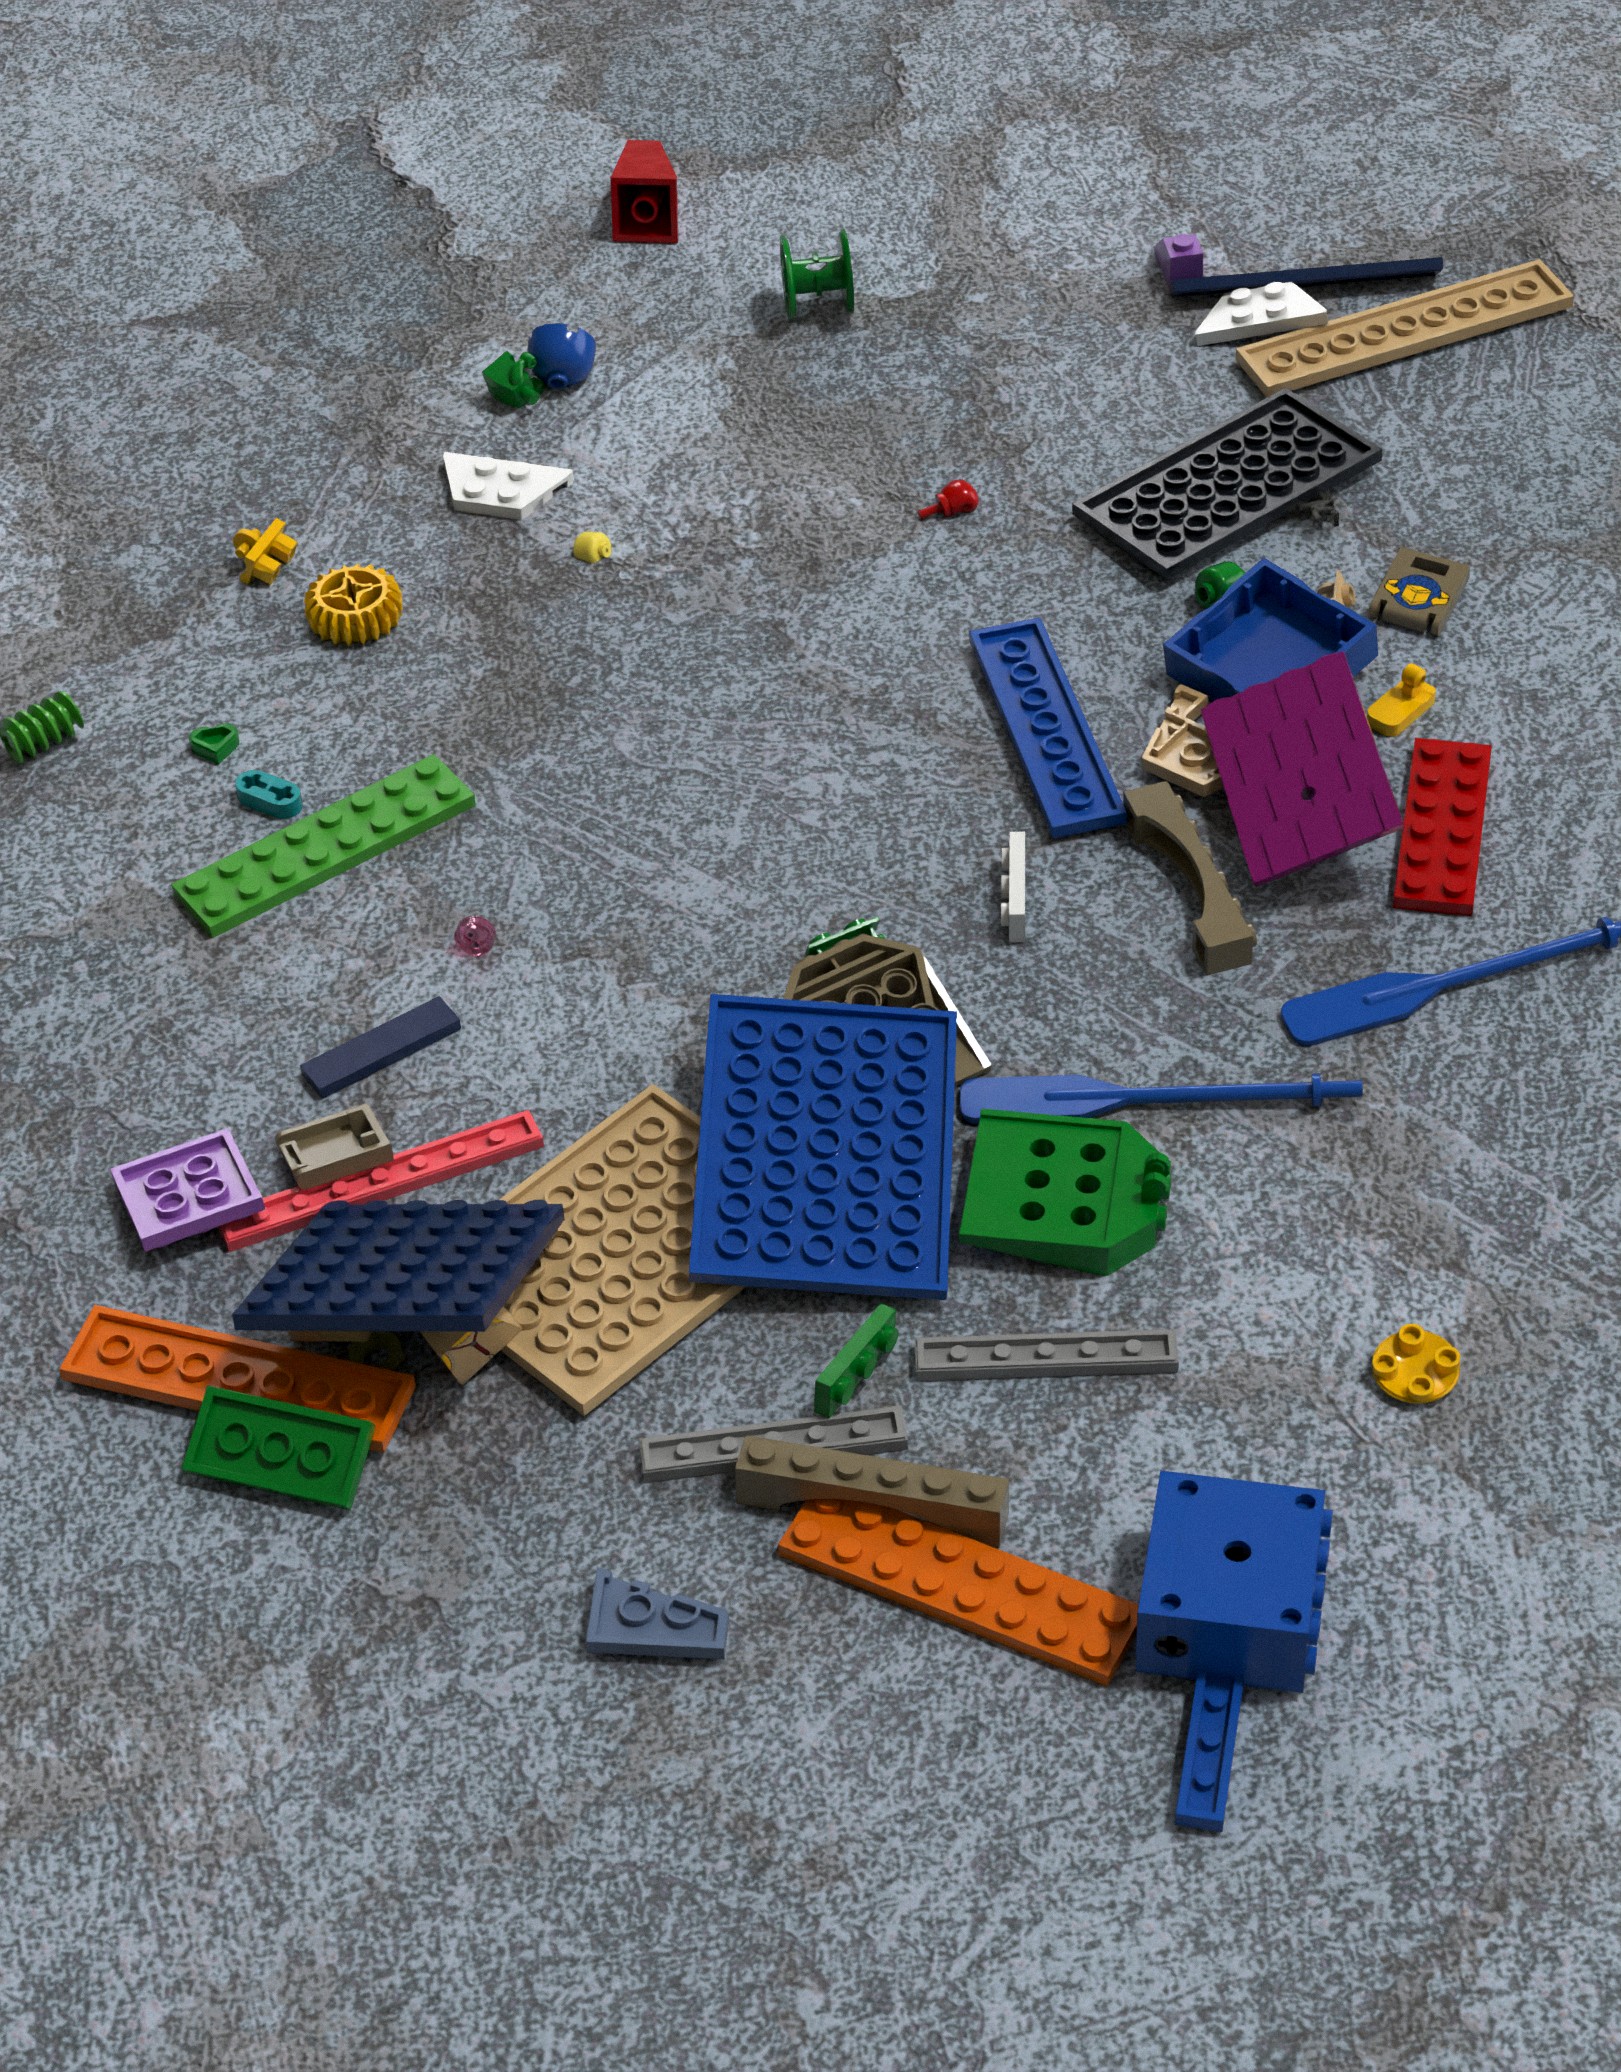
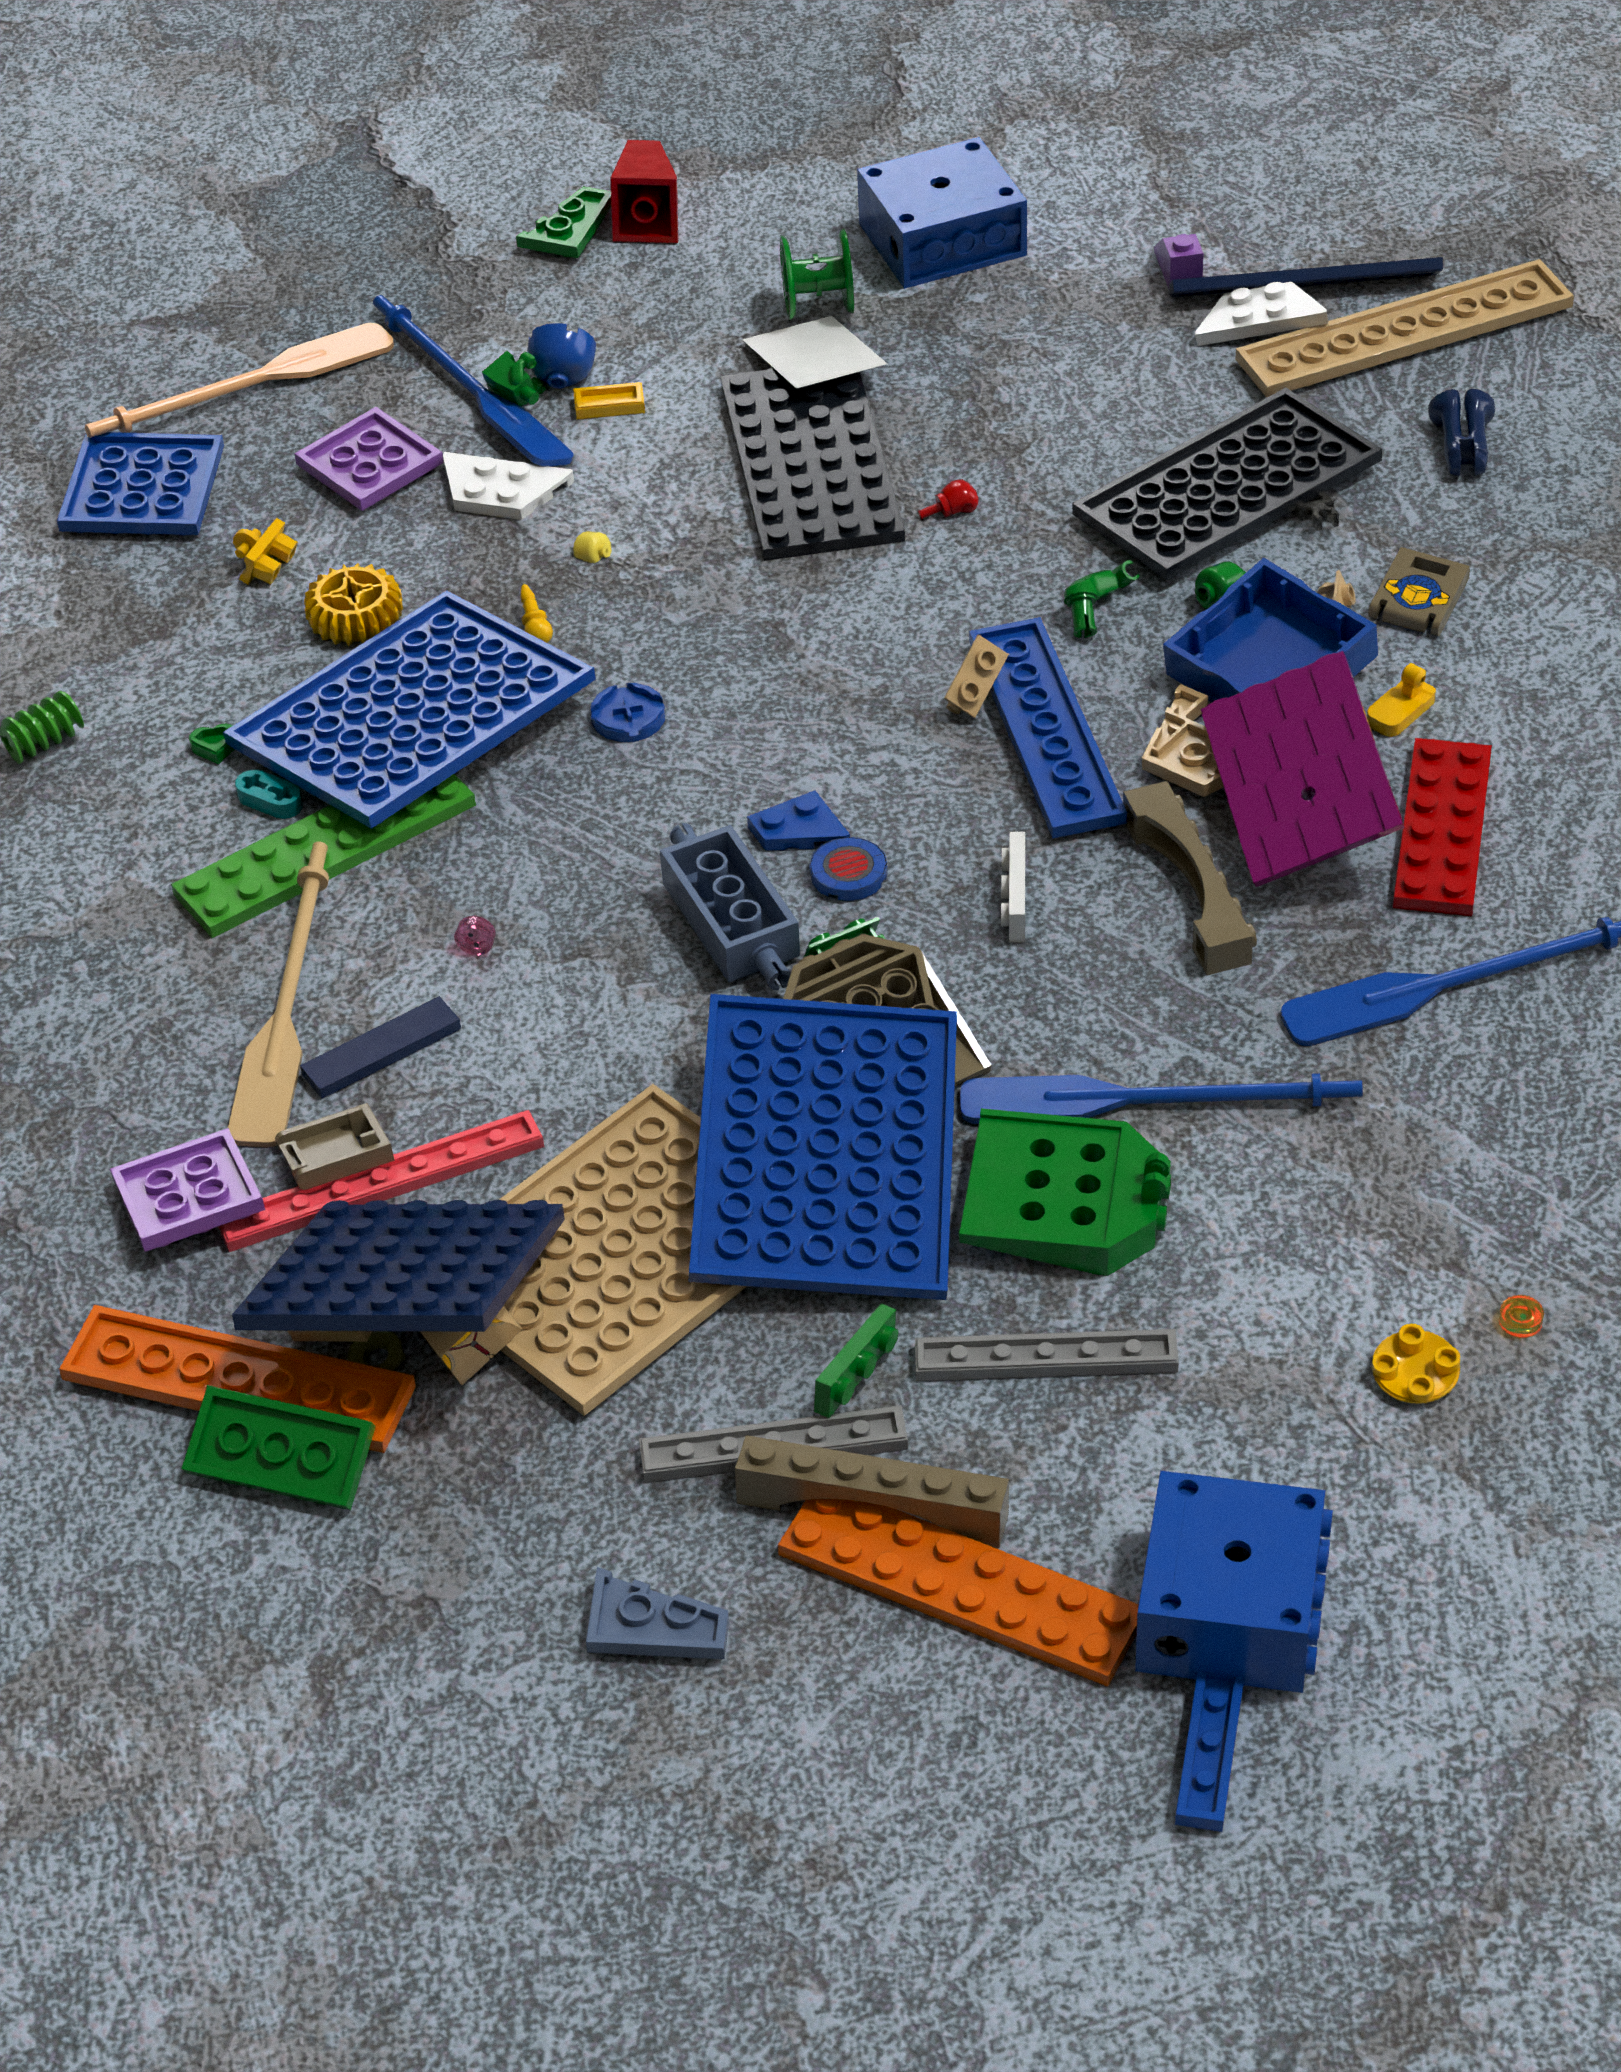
none -> blue plate [57,432,224,536]
none -> light nougat piece [85,323,394,438]
none -> blue plate [223,590,596,829]
none -> tan piece [228,842,329,1147]
none -> medium lavender plate [294,407,444,511]
none -> blue piece [373,295,574,466]
none -> green wing [516,186,611,258]
none -> yellow bar [520,584,553,643]
none -> yellow tile [573,382,645,420]
none -> blue tile [591,683,665,742]
none -> sand blue brick [660,823,800,991]
none -> plate [720,368,905,561]
none -> white sticker [742,316,887,389]
none -> blue wing [747,790,850,851]
none -> tile [809,837,888,901]
none -> blue gear [857,137,1027,289]
none -> tan hinge [944,634,1009,718]
none -> green arm [1064,560,1139,638]
none -> dark blue piece [1428,389,1495,476]
none -> clear yellow tile [1499,1295,1544,1338]

